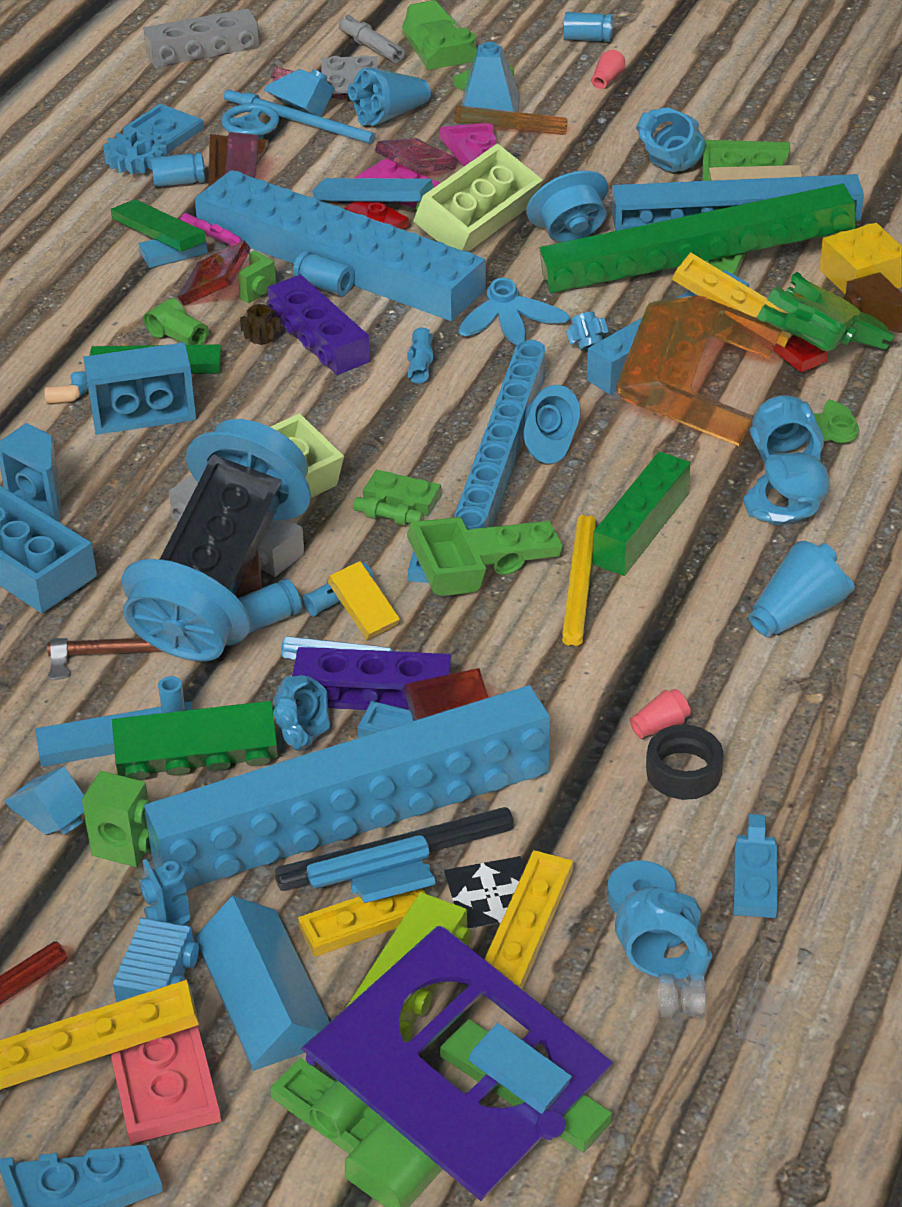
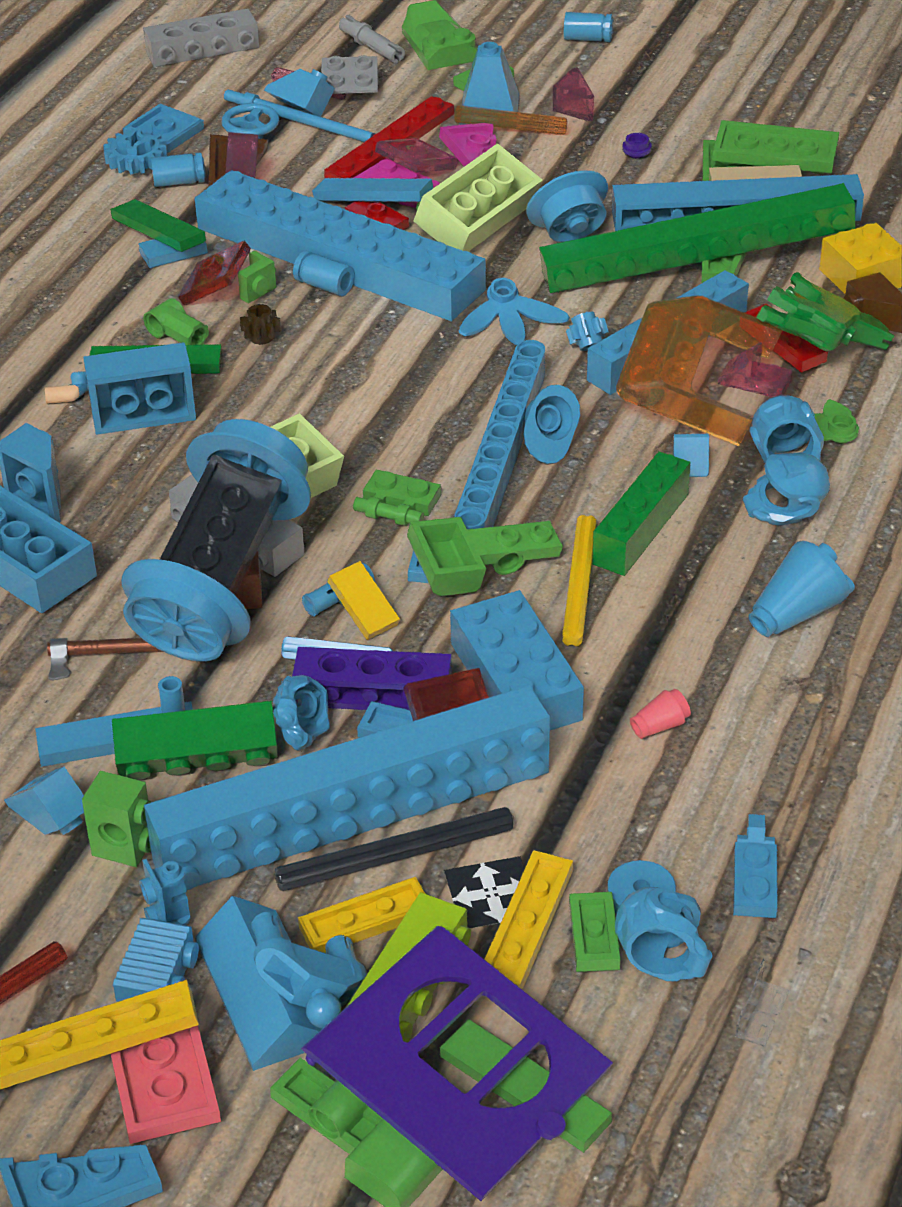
dark pink animal [180,213,242,249] -> none
dark azure piece [238,578,302,634] -> none
dark purple brick [266,274,370,375] -> none
dark azure axle [307,835,429,889] -> none
dark azure cone [348,67,431,126] -> none
dark azure piece [349,861,435,903] -> none
dark azure pin [407,327,433,383] -> none
dark azure tile [468,1022,572,1114] -> none
coral cone [591,50,625,89] -> none
dark azure helmet [636,107,705,172] -> none
black tyre [646,724,724,800] -> none
clear wheel [658,973,705,1019] -> none
yellow plate [672,252,793,347] -> none
none -> dark azure connector [251,912,368,1028]
none -> red plate [324,96,454,179]
none -> dark azure brick [450,590,584,731]
none -> clear pink slope [553,68,594,121]
none -> bright green plate [569,892,620,972]
none -> dark purple plate [622,133,652,159]
none -> dark azure slope [673,434,709,477]
none -> bright green plate [712,120,839,174]
none -> clear pink slope [718,342,793,397]

